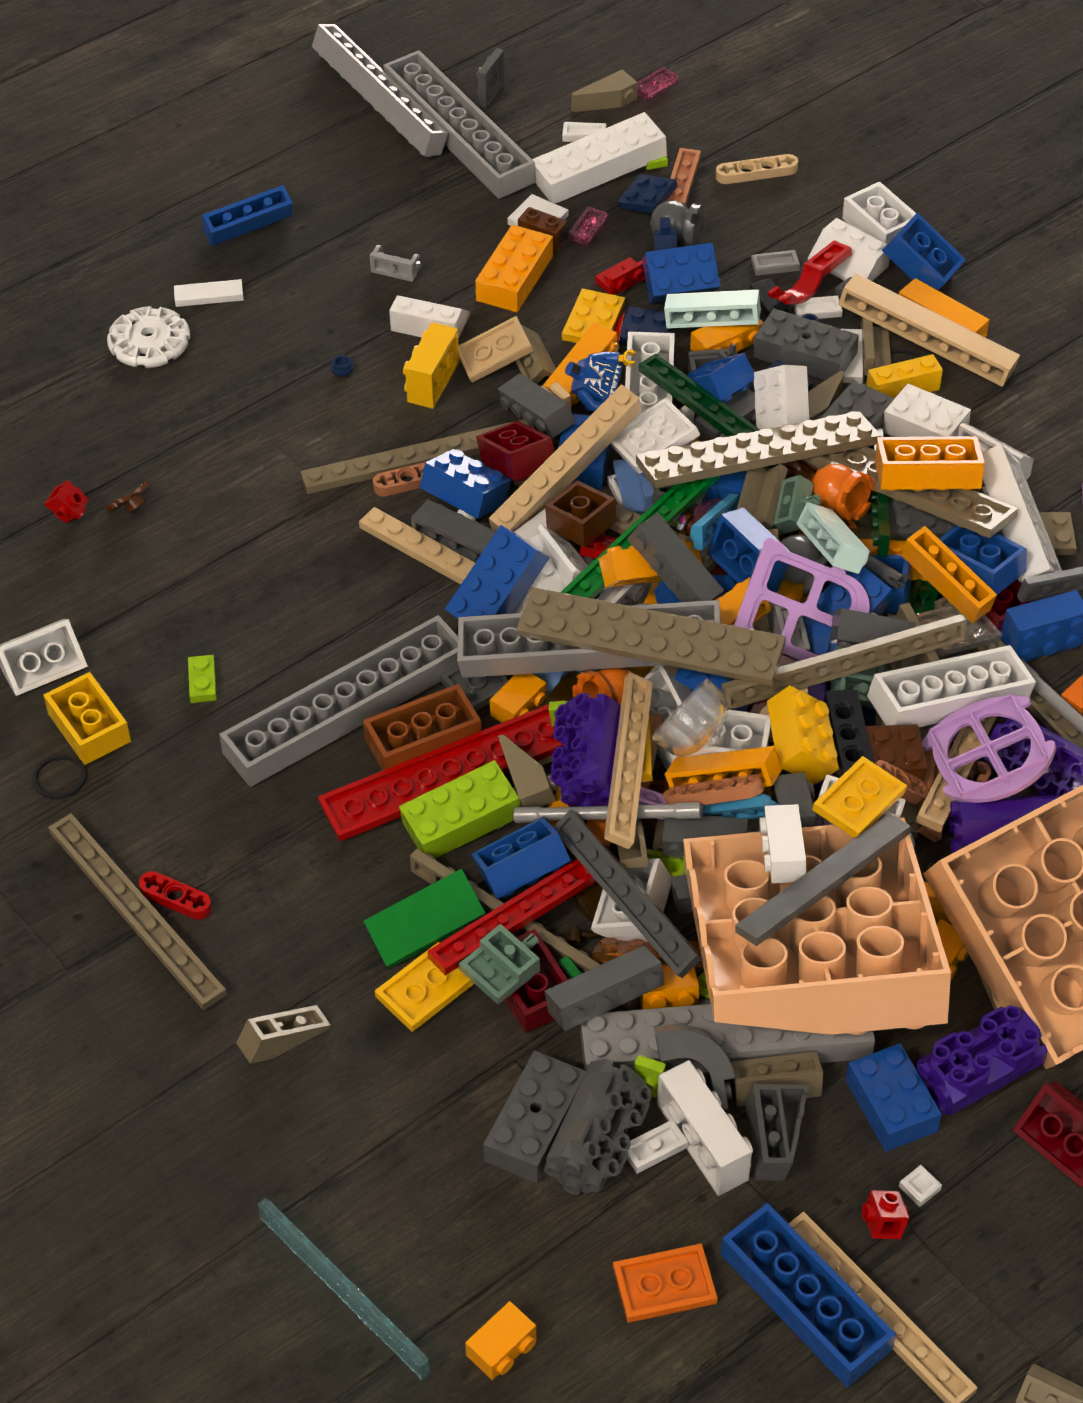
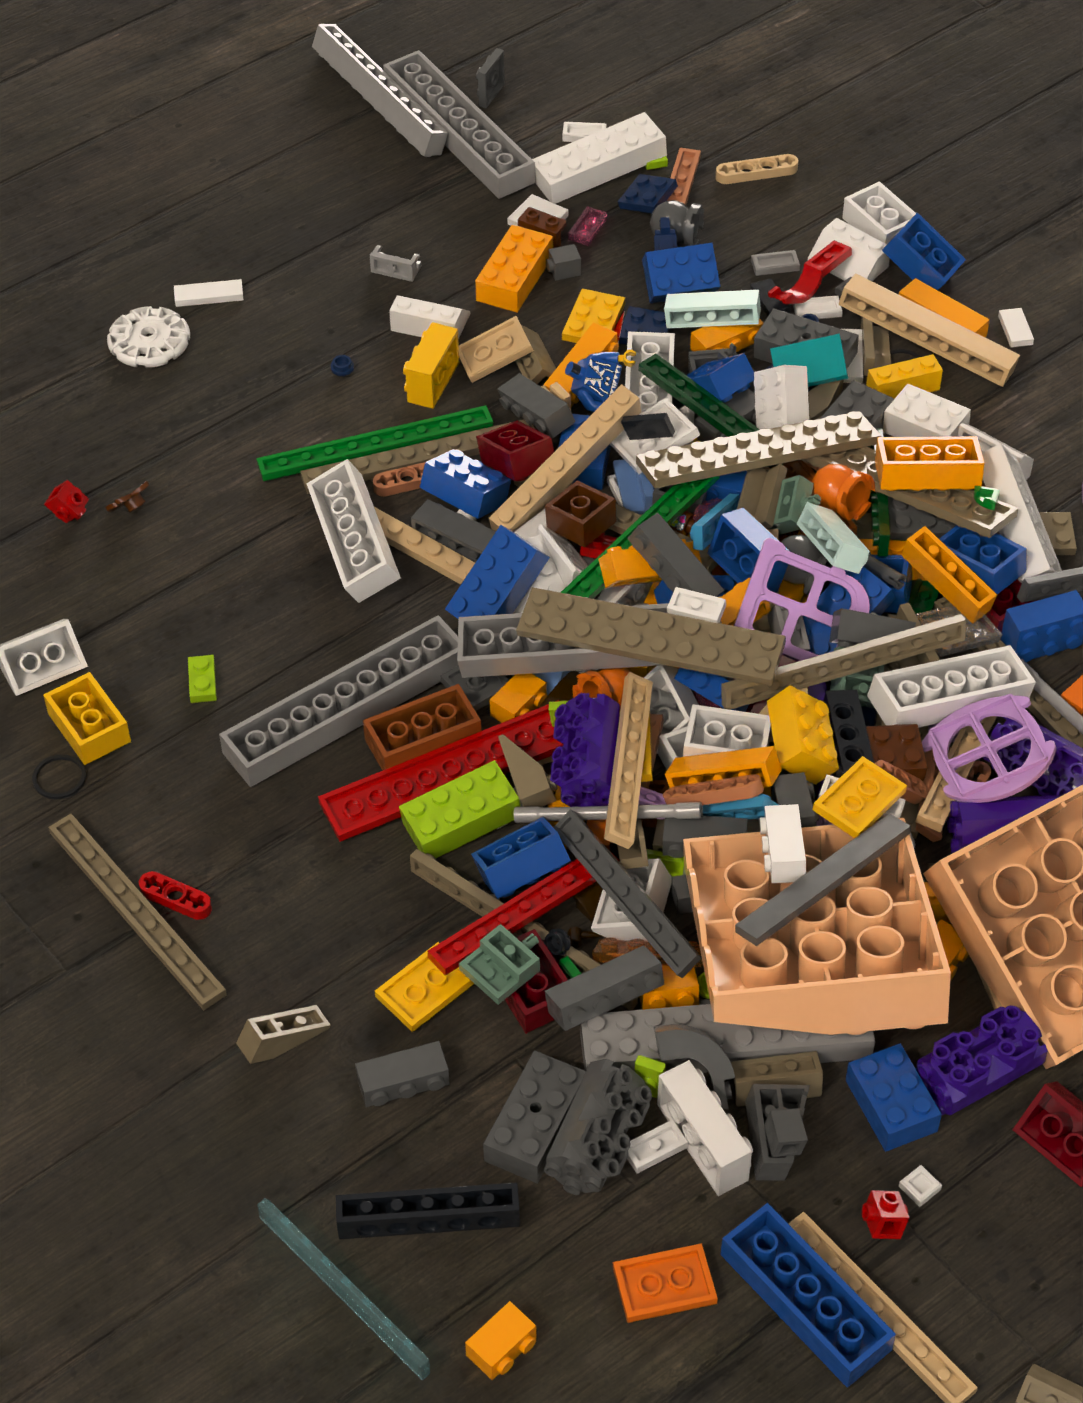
blue brick [202,185,293,246] -> none
green tile [364,868,486,970] -> none
dark tan slope [572,70,638,112] -> none
red bracket [595,257,645,295] -> none
clear pink plate [637,66,678,101] -> none
clear cylinder [651,678,728,756] -> none
none -> green plate [256,405,493,481]
none -> white brick [306,459,401,603]
none -> black brick [336,1183,520,1239]
none -> dark grey brick [355,1041,450,1107]
none -> black plate [544,928,571,956]
none -> dark grey brick [546,244,581,281]
none -> black tile [621,413,675,440]
none -> white plate [667,587,726,623]
none -> dark grey brick [764,1107,808,1157]
none -> teal tile [770,333,848,387]
none -> green tile [974,486,1000,510]
none -> white tile [998,308,1034,347]

